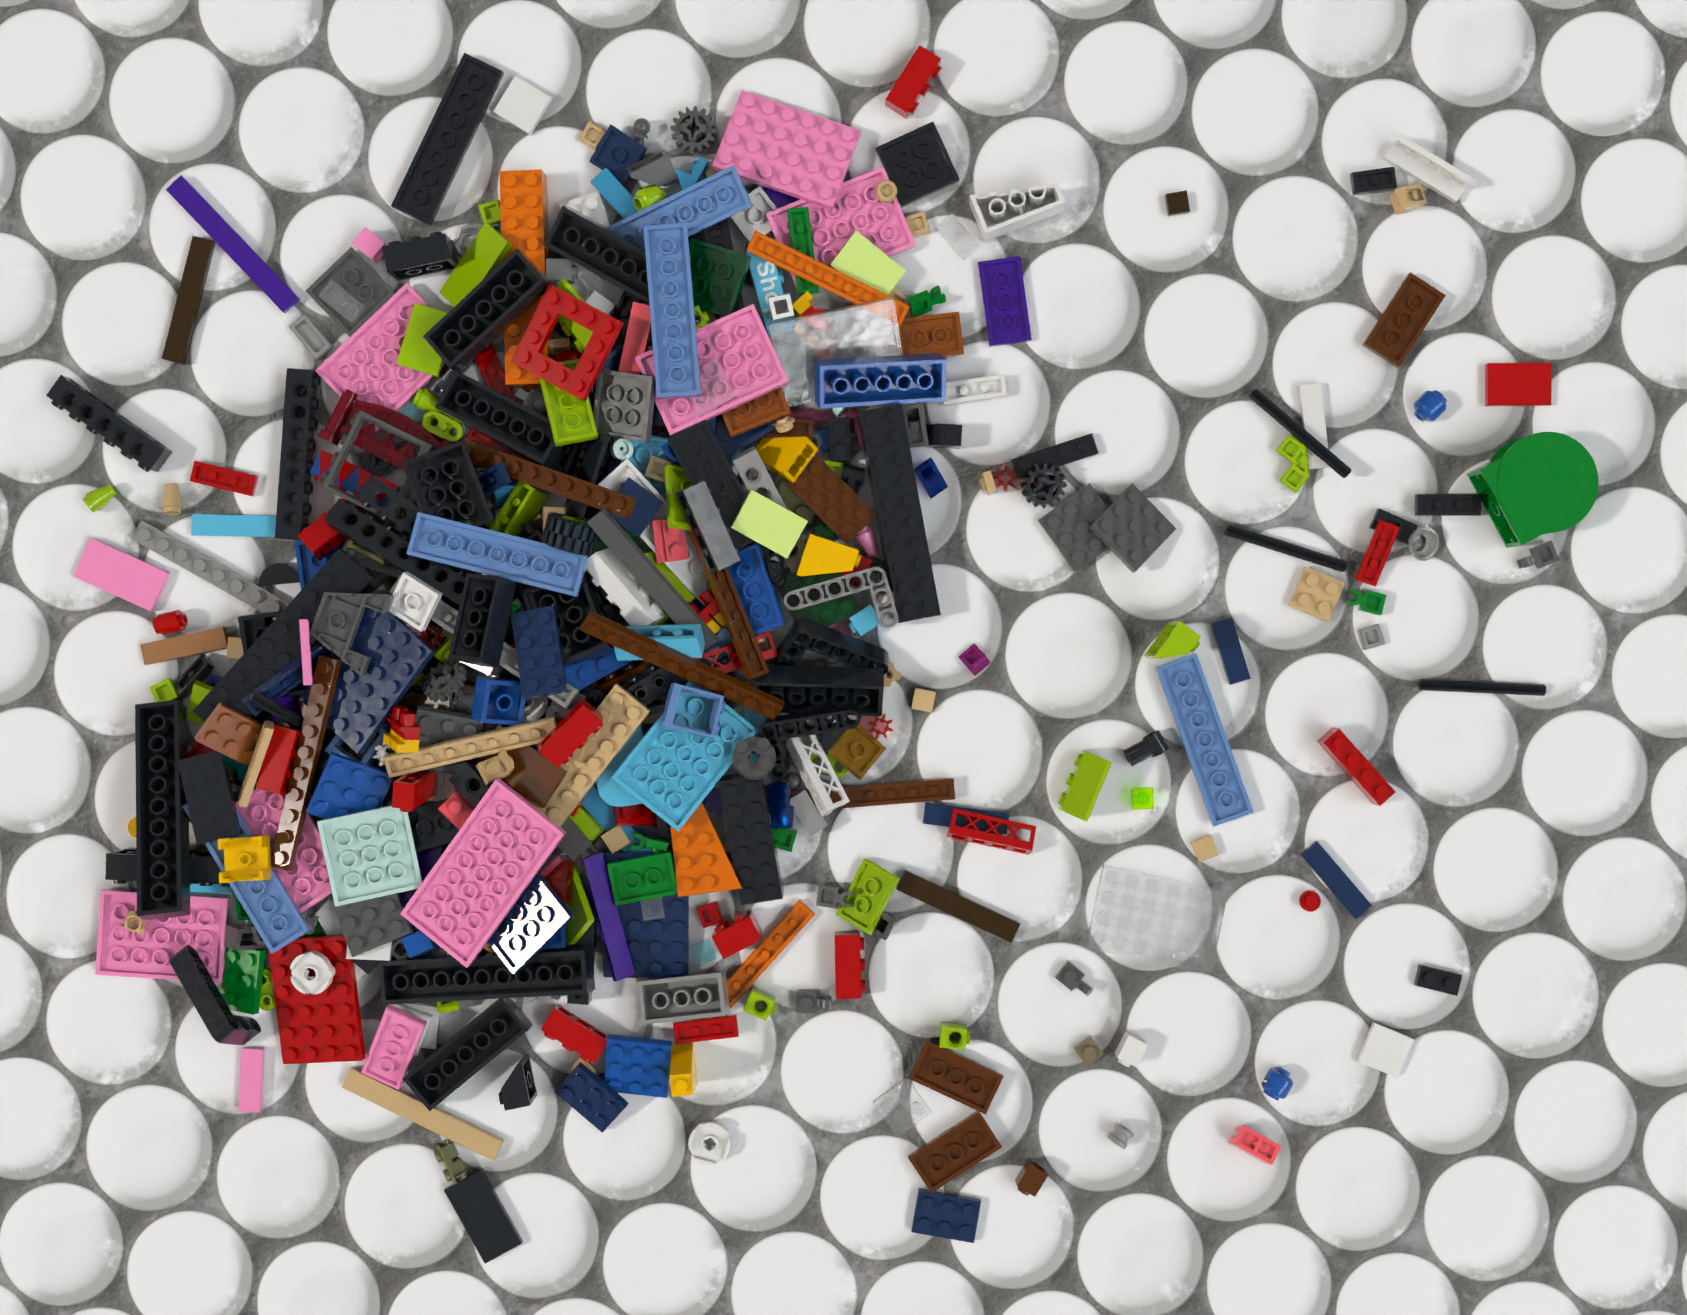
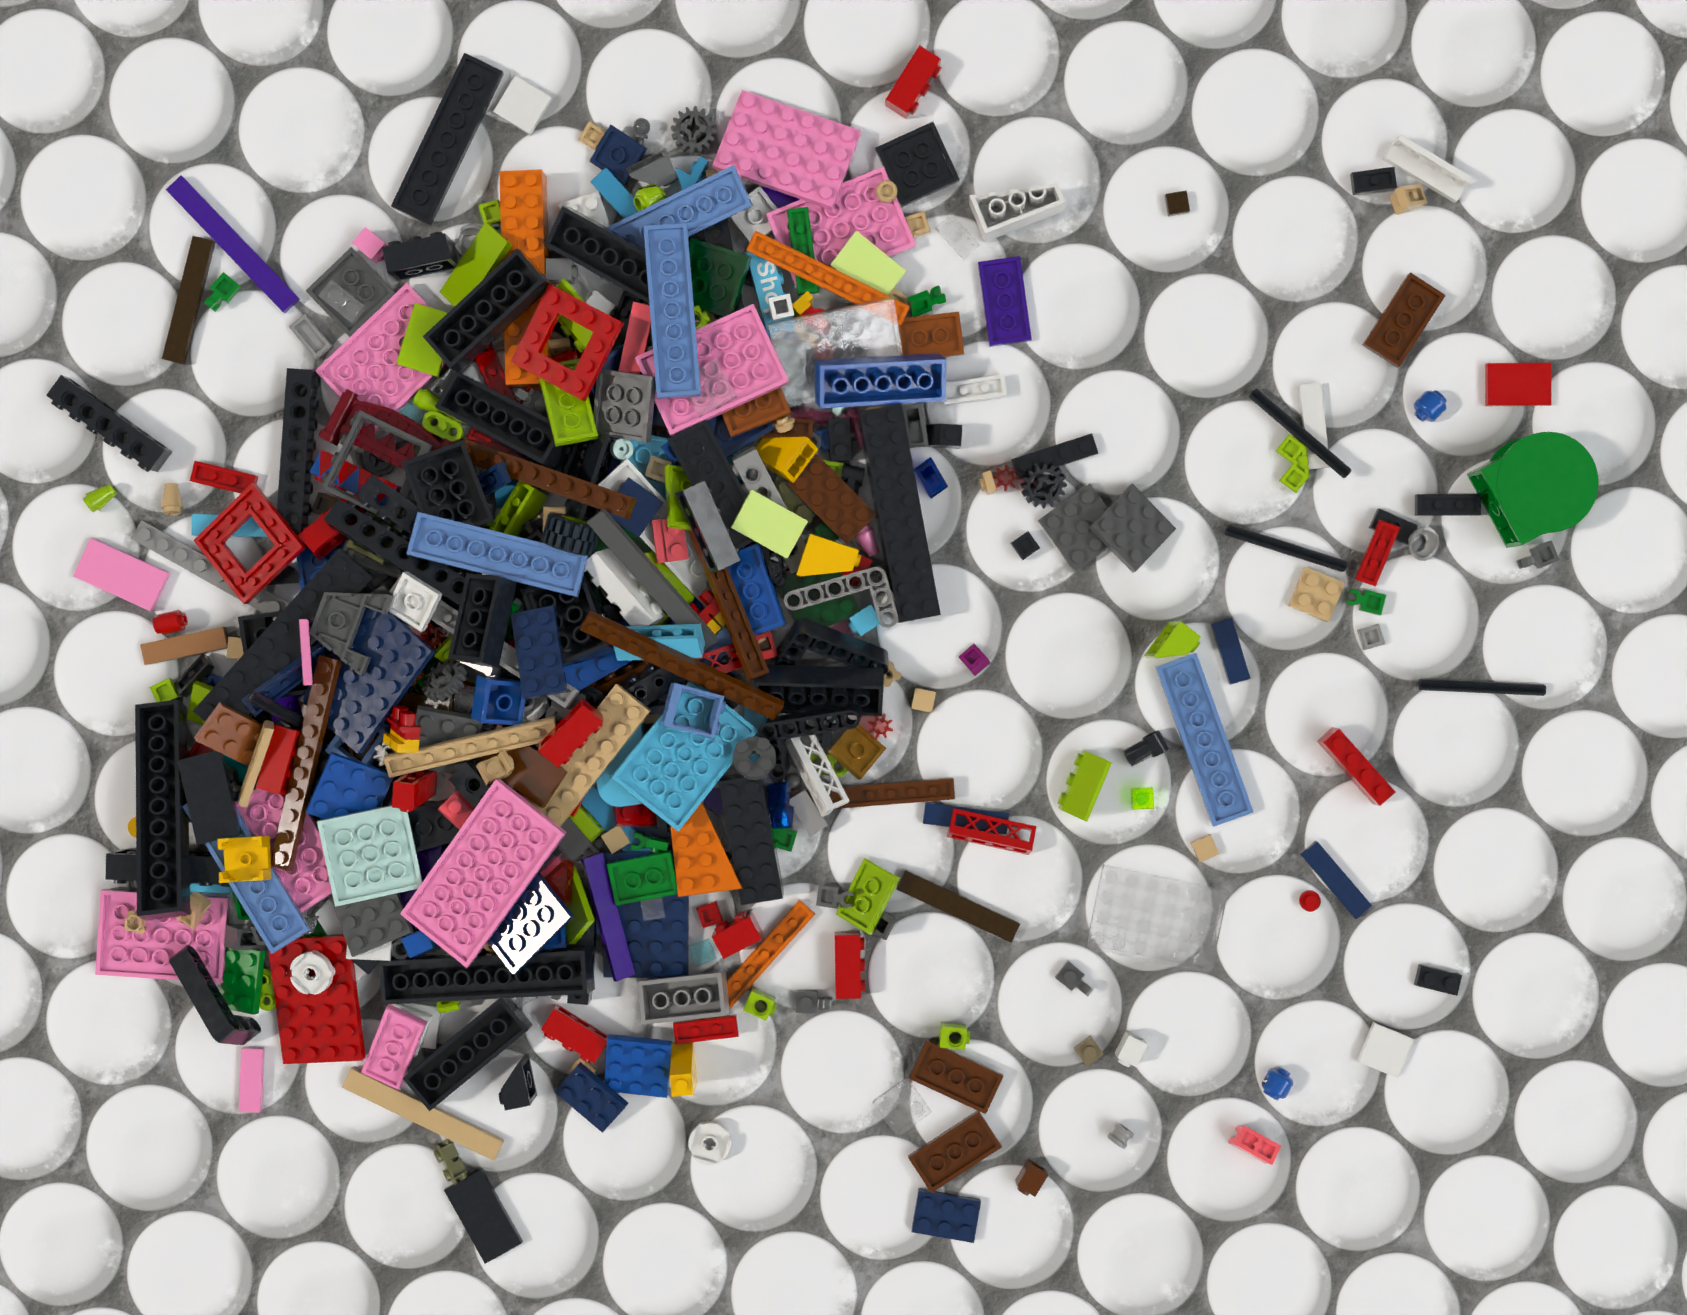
none -> tan slope [176,892,211,930]
none -> red plate [193,483,306,604]
none -> green plate [204,272,242,312]
none -> dark brown tile [311,492,338,515]
none -> black plate [1010,531,1040,560]

